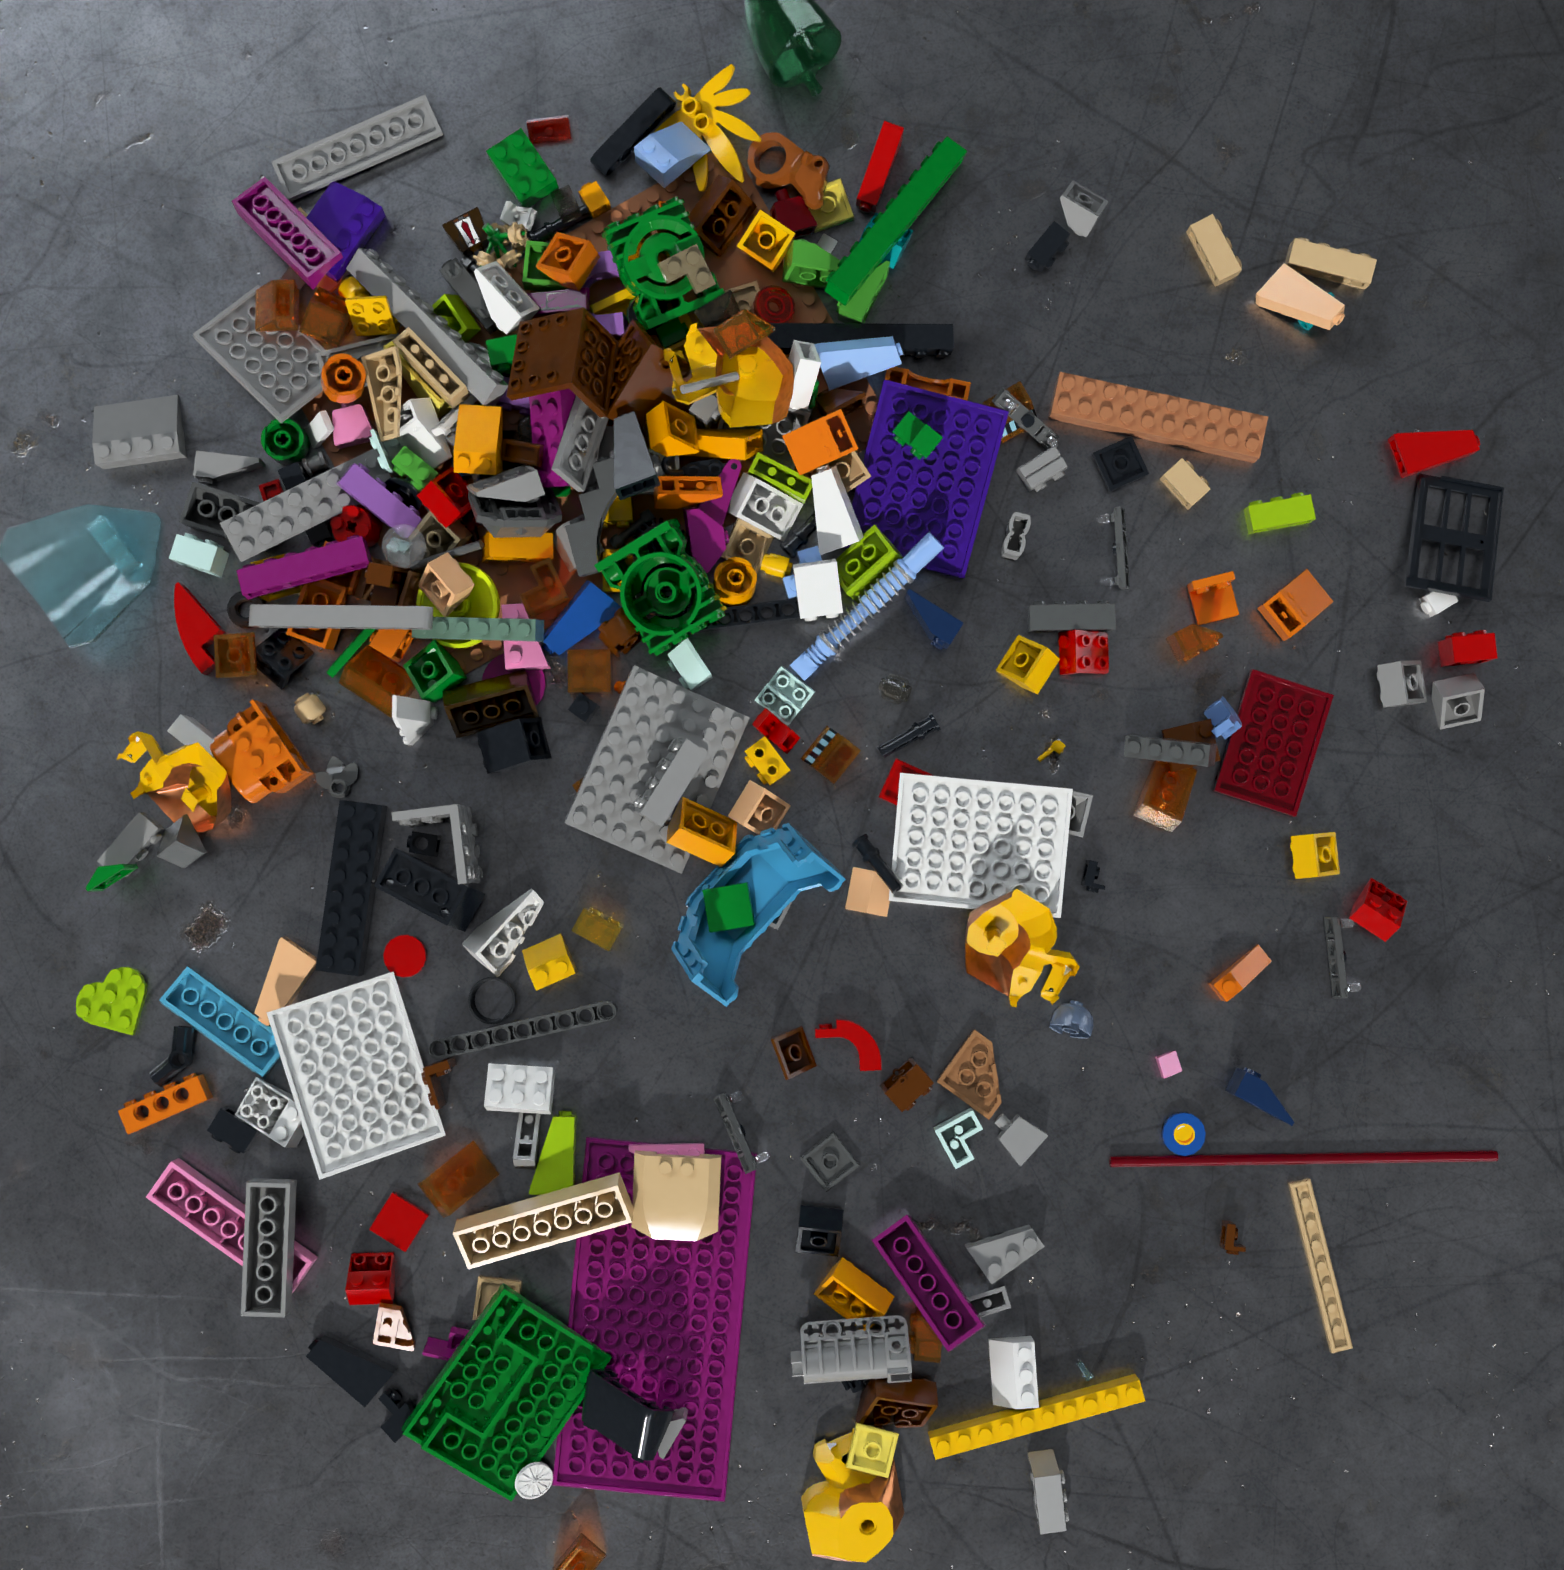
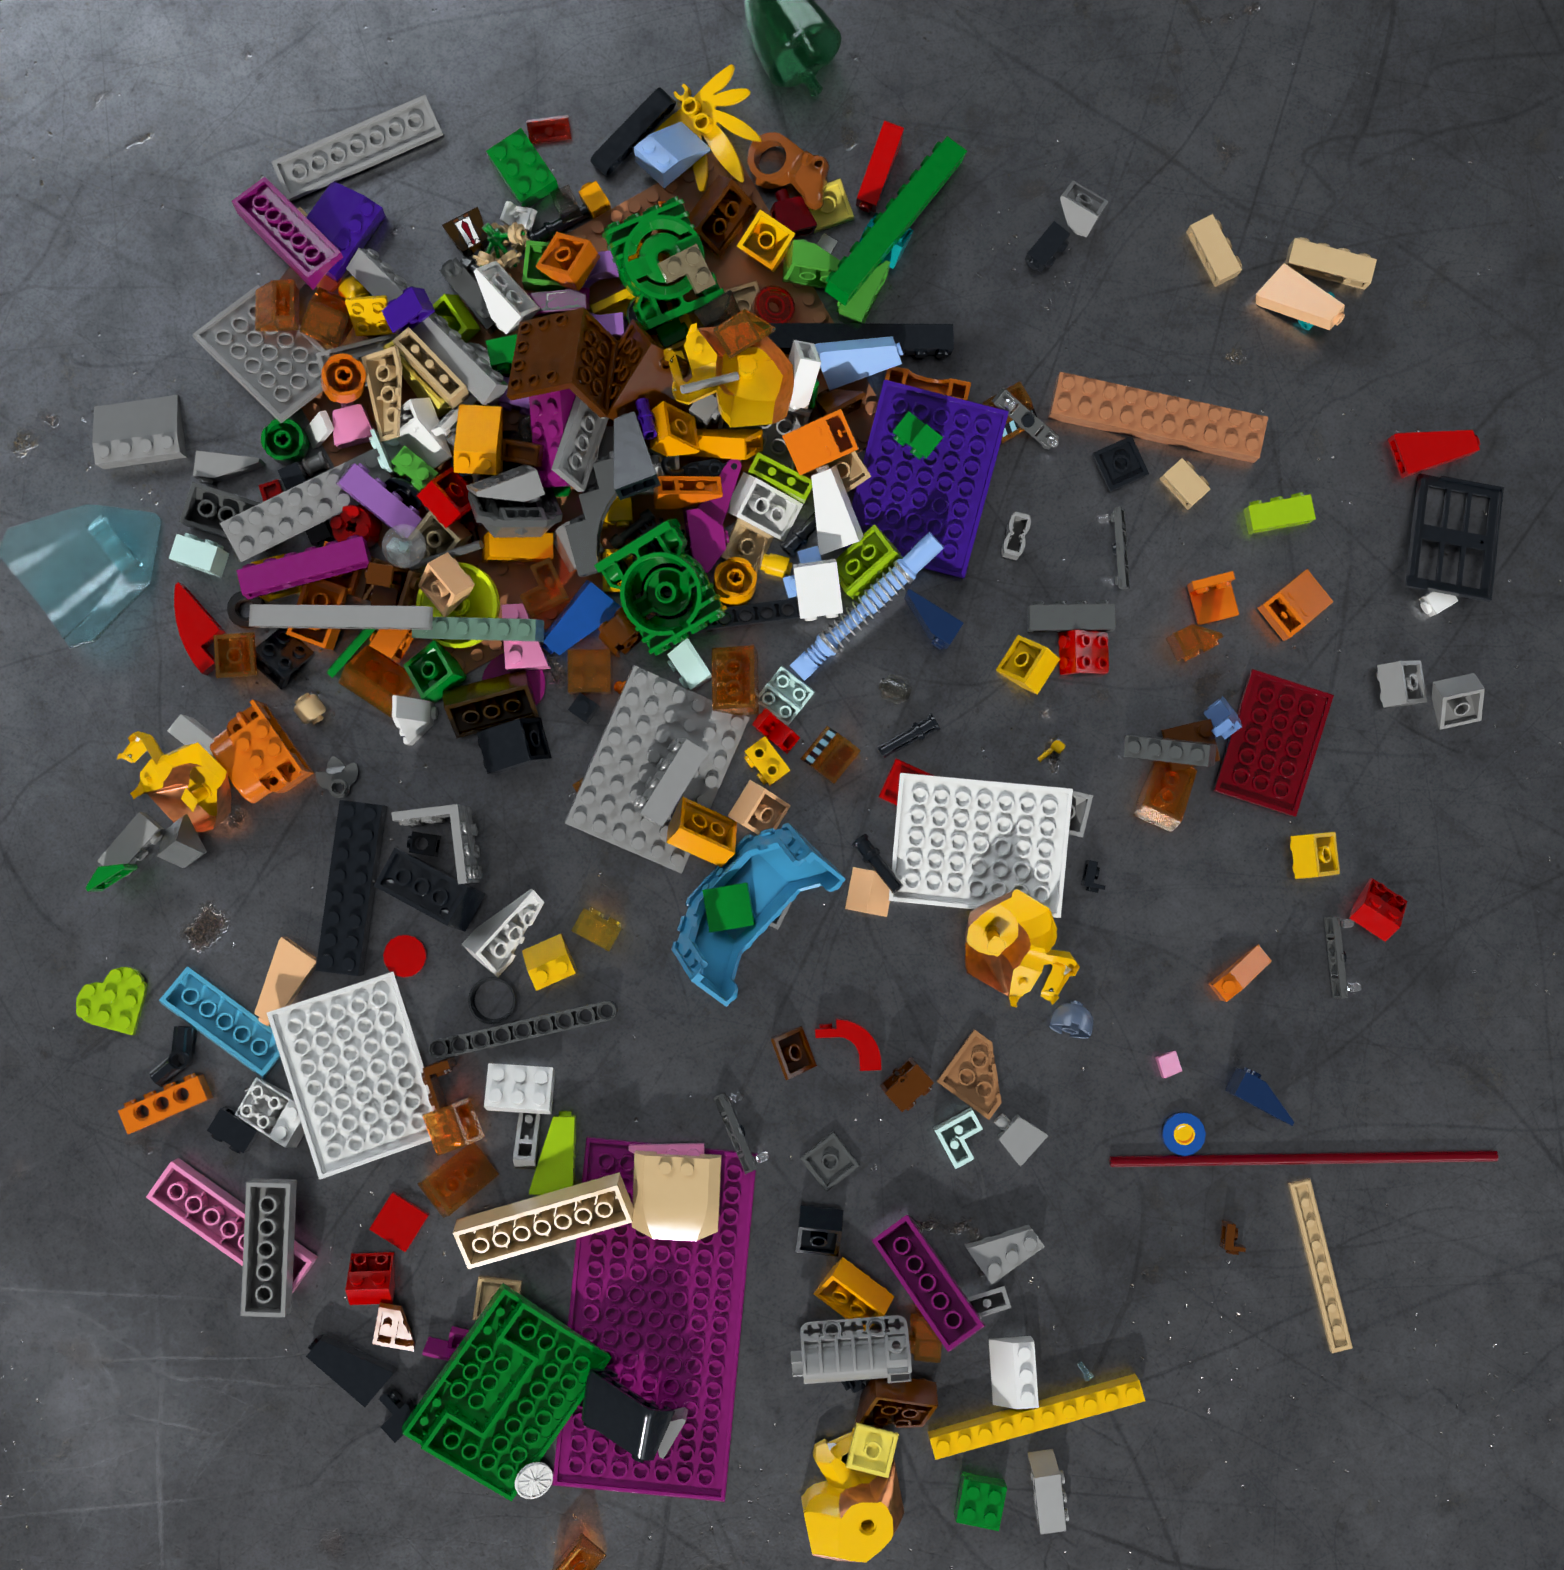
light grey brick [1016,446,1068,492] -> none
red brick [1438,630,1498,667] -> none
none -> dark purple brick [382,286,435,334]
none -> clear orange slope [422,1097,485,1156]
none -> dark purple pin [636,398,657,440]
none -> clear orange slope [712,645,759,715]
none -> green brick [954,1471,1007,1531]

